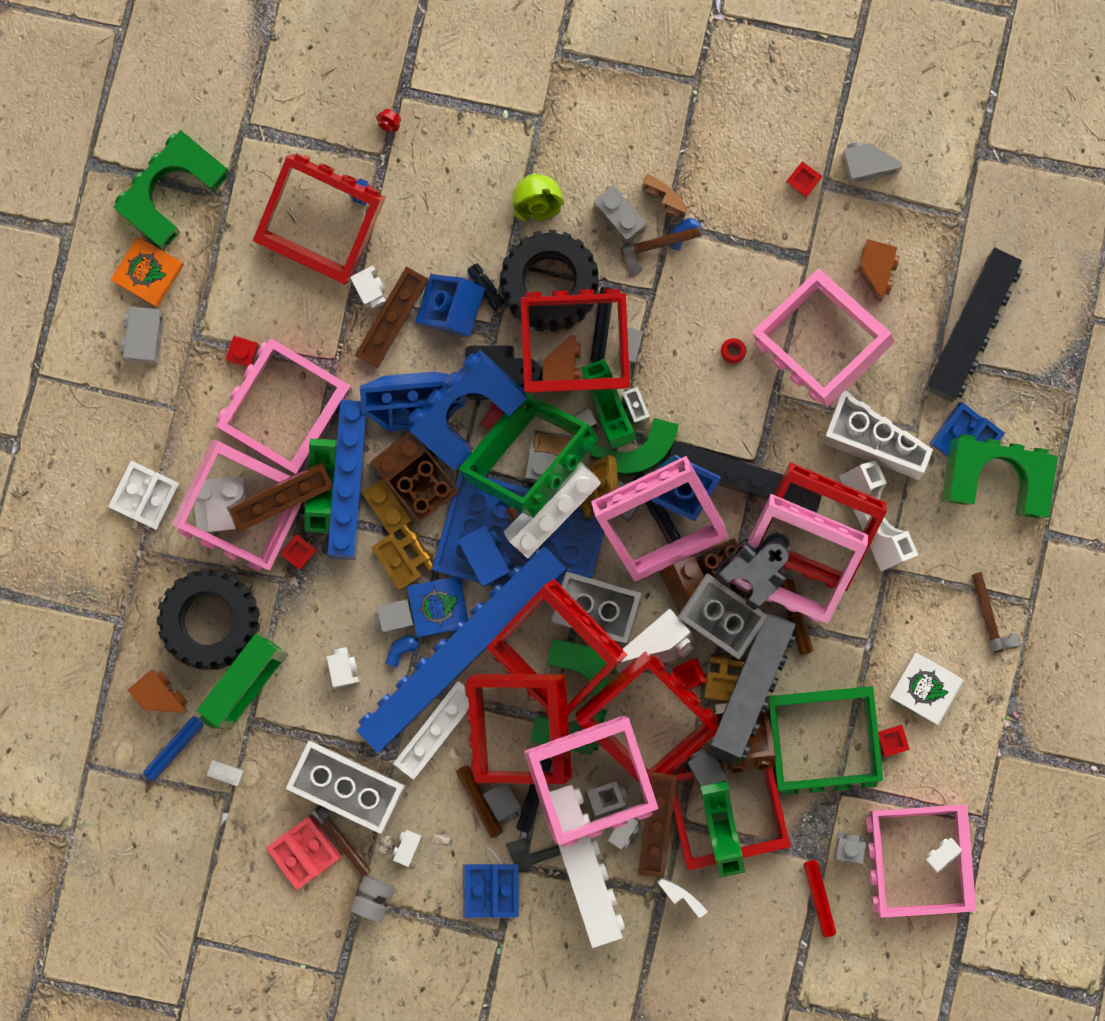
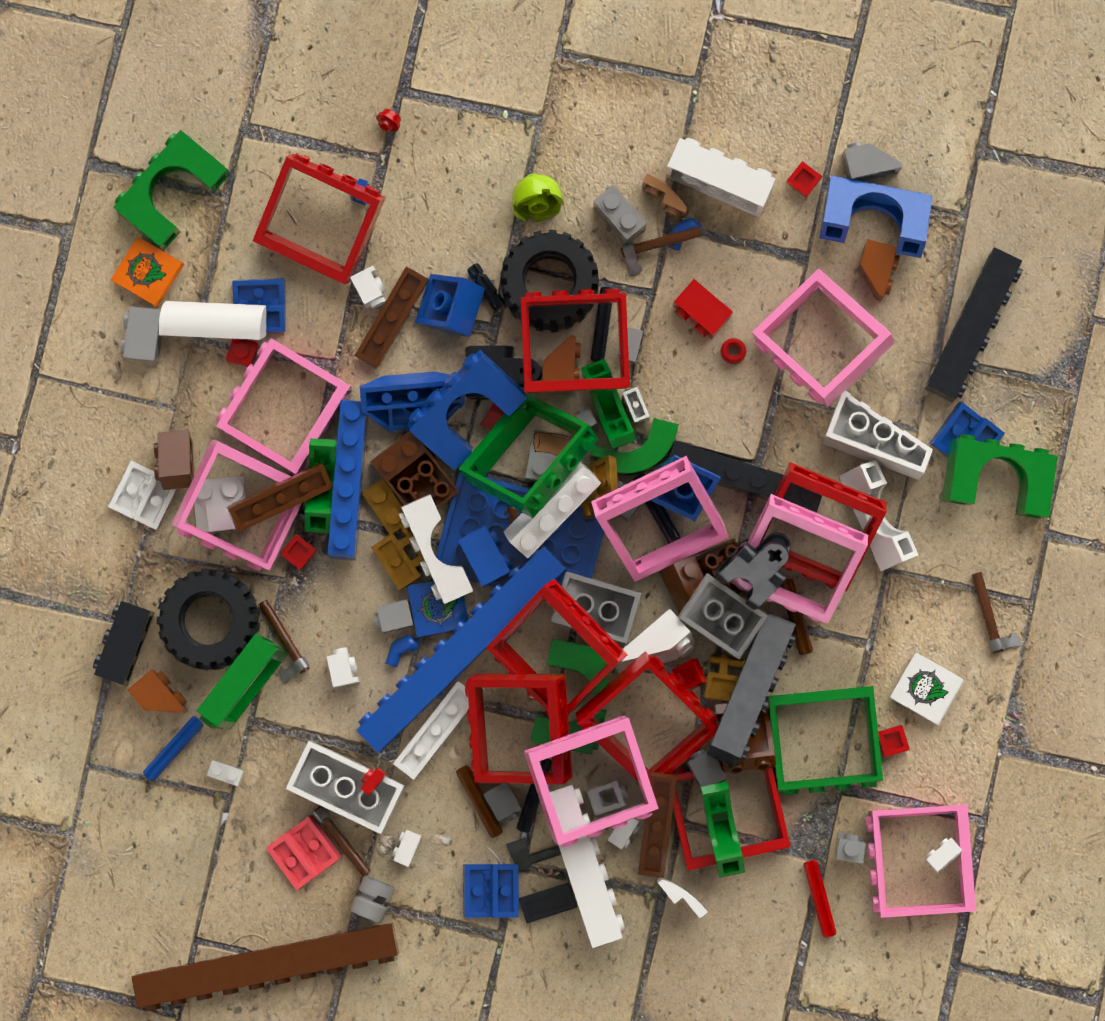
none -> black brick [93,601,155,686]
none -> reddish brown brick [131,922,399,1011]
none -> reddish brown brick [154,429,194,490]
none -> white brick [159,301,266,340]
none -> blue slope [232,278,286,332]
none -> reddish brown piece [258,600,310,683]
none -> red plate [360,768,387,795]
none -> white arch [399,494,473,604]
none -> black tile [519,882,577,924]
none -> white brick [666,138,776,217]
none -> red brick [673,279,733,339]
none -> arch [819,175,932,258]

